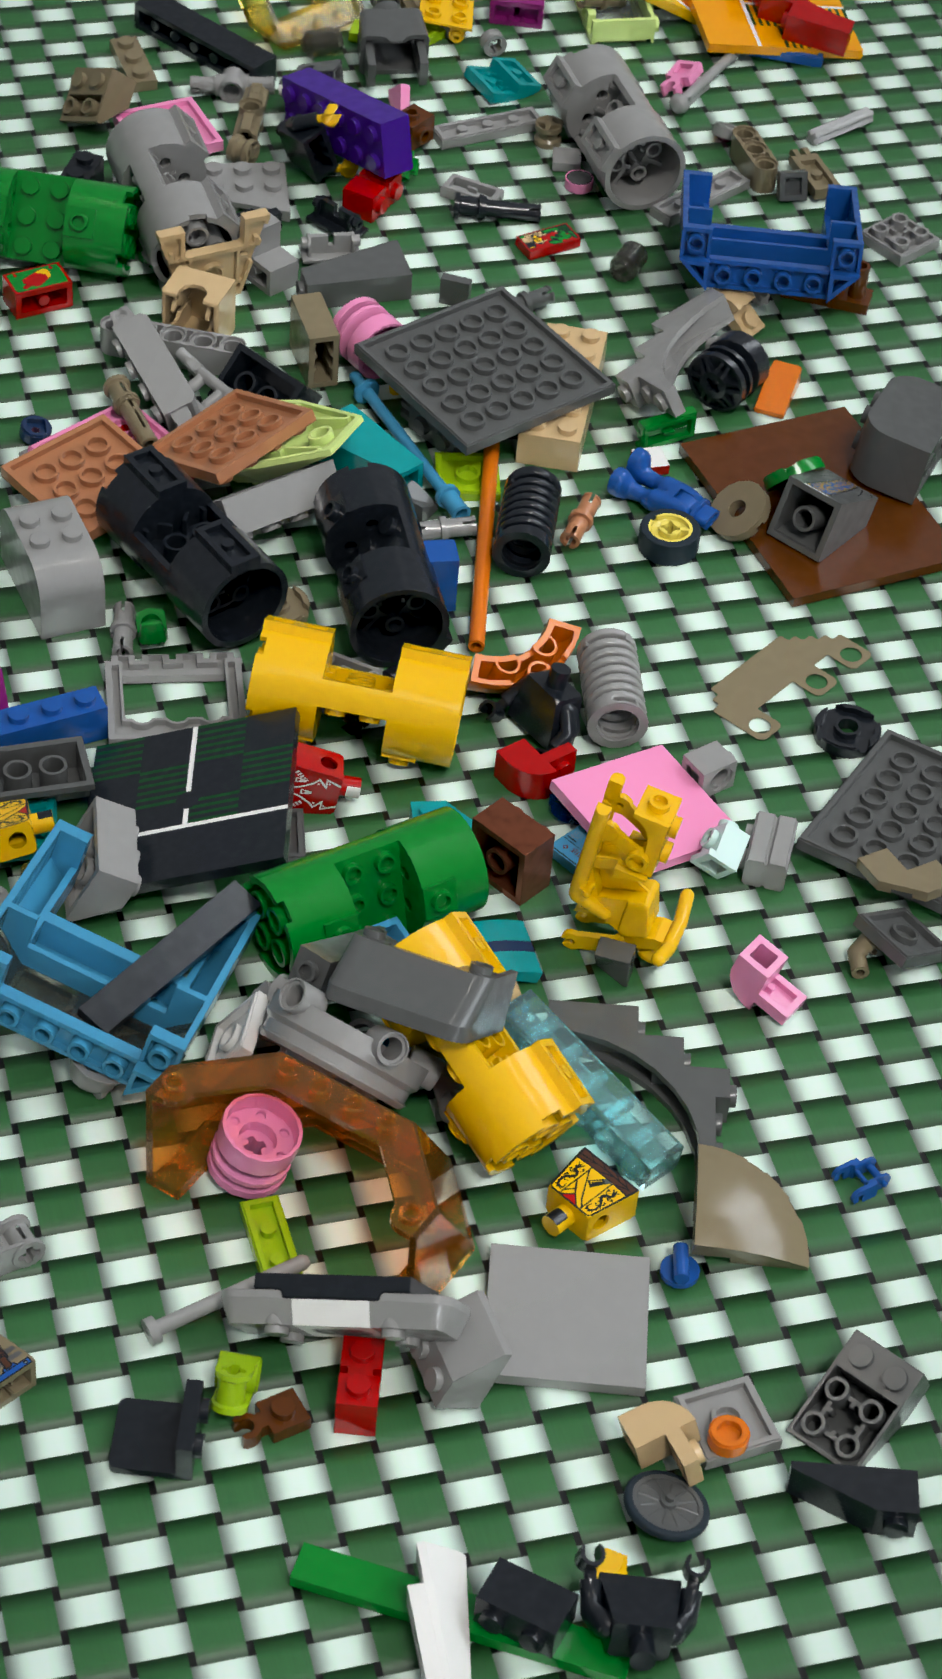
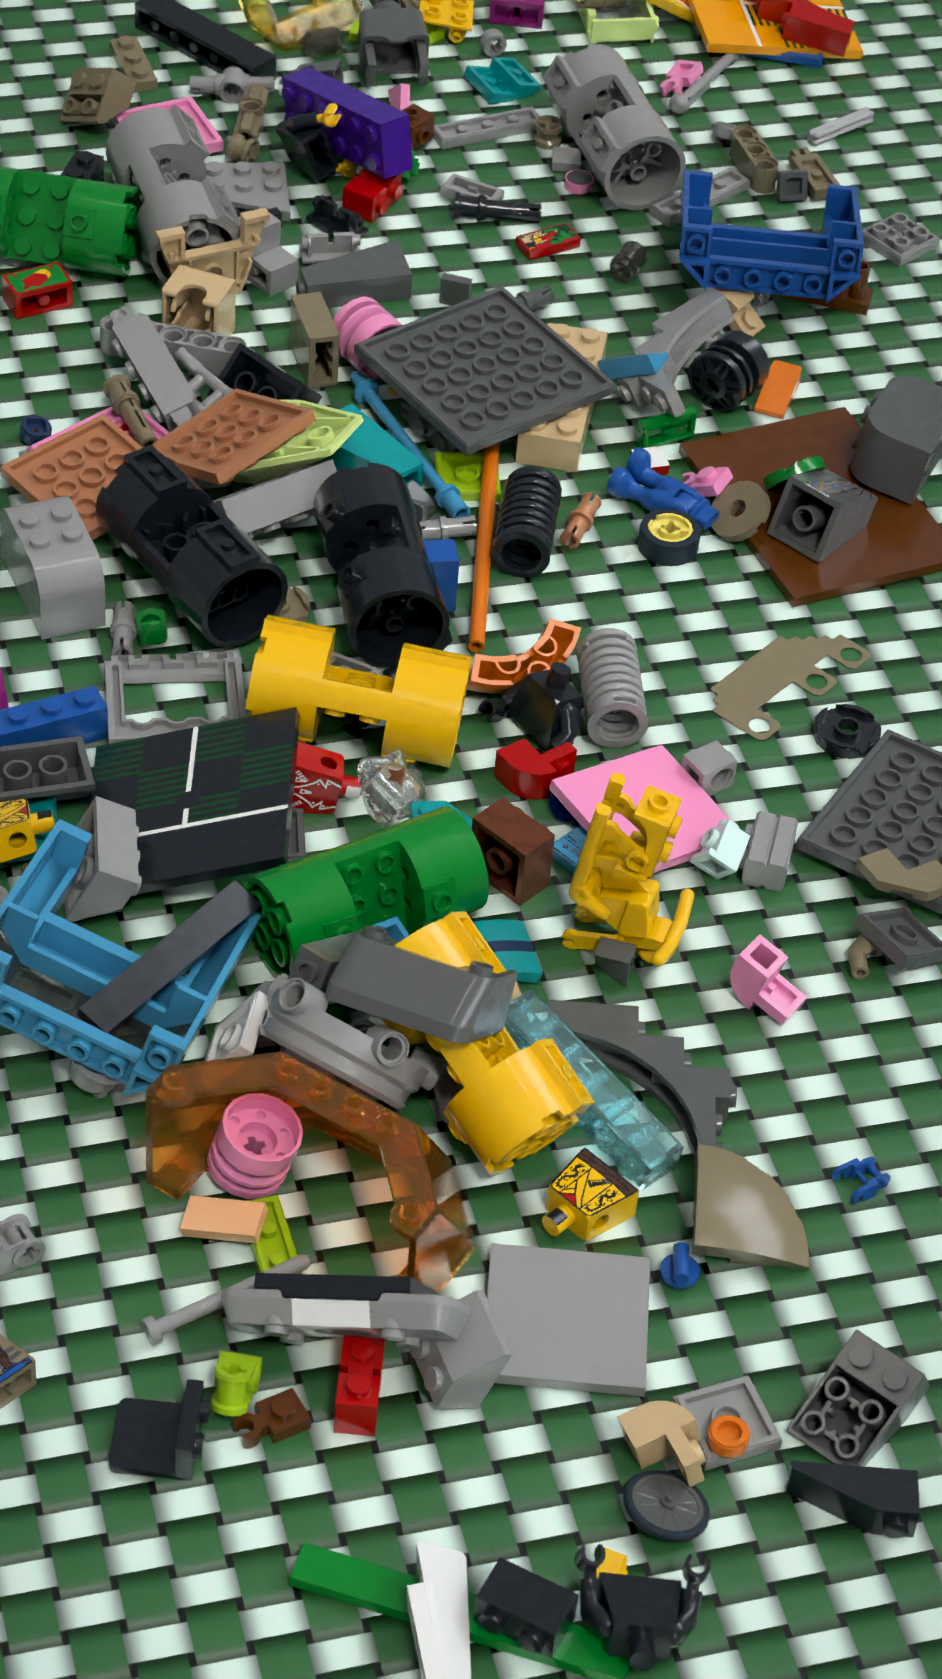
none -> light nougat tile [179,1195,268,1244]
none -> clear piece [357,749,426,827]
none -> dark azure slope [597,353,669,380]
none -> bright pink plate [682,466,733,497]

